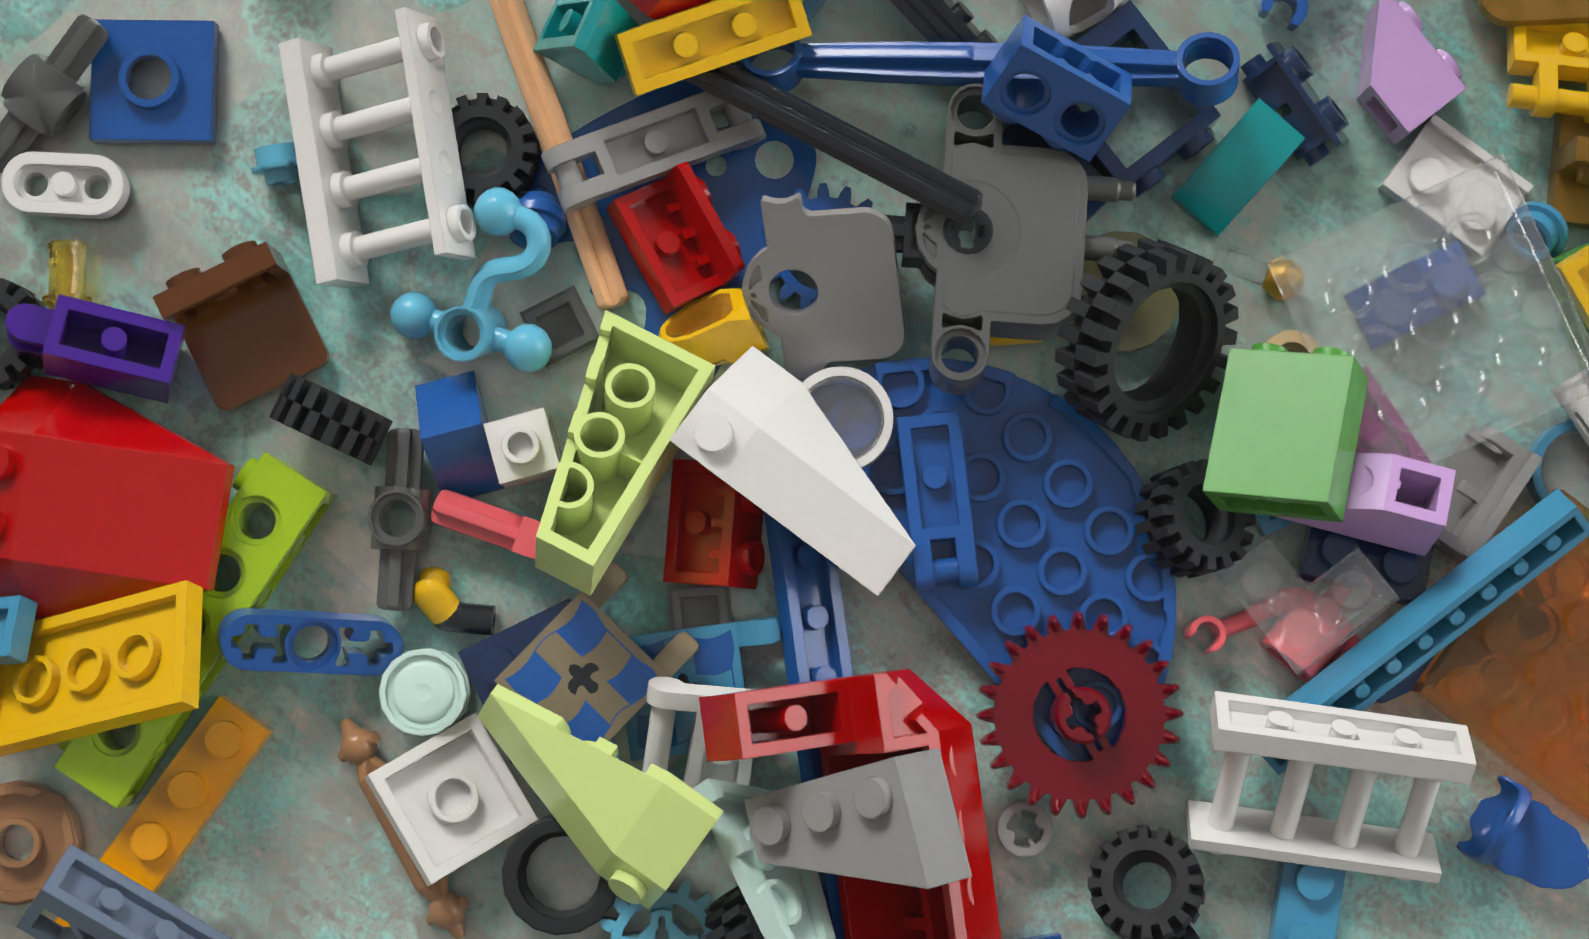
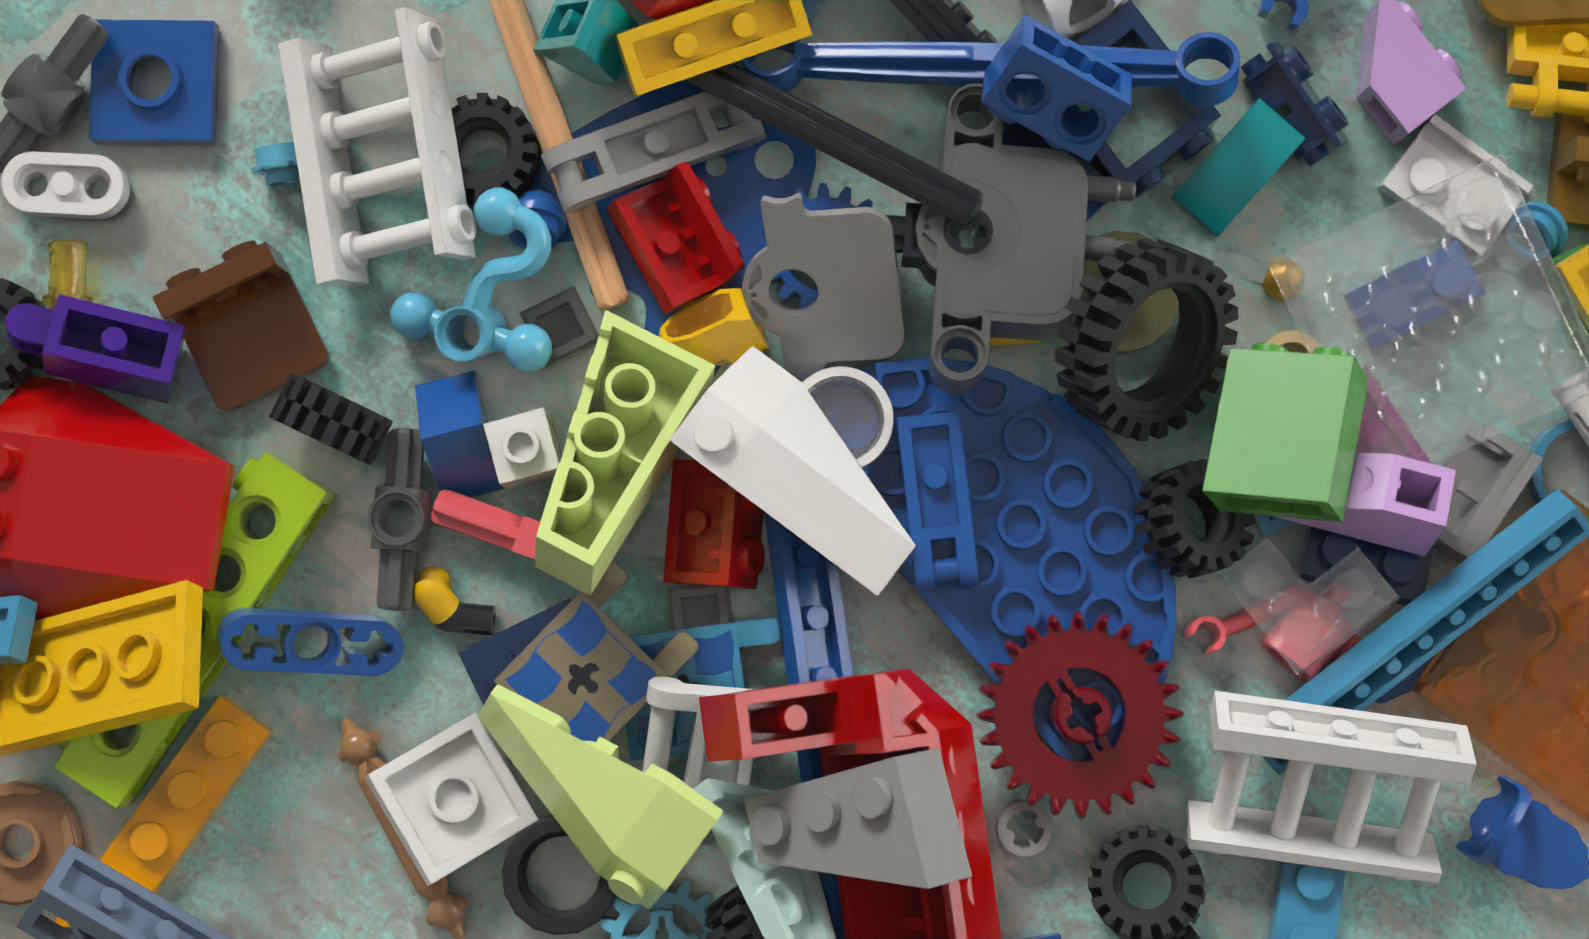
light aqua wheel [379,648,473,736] -> none

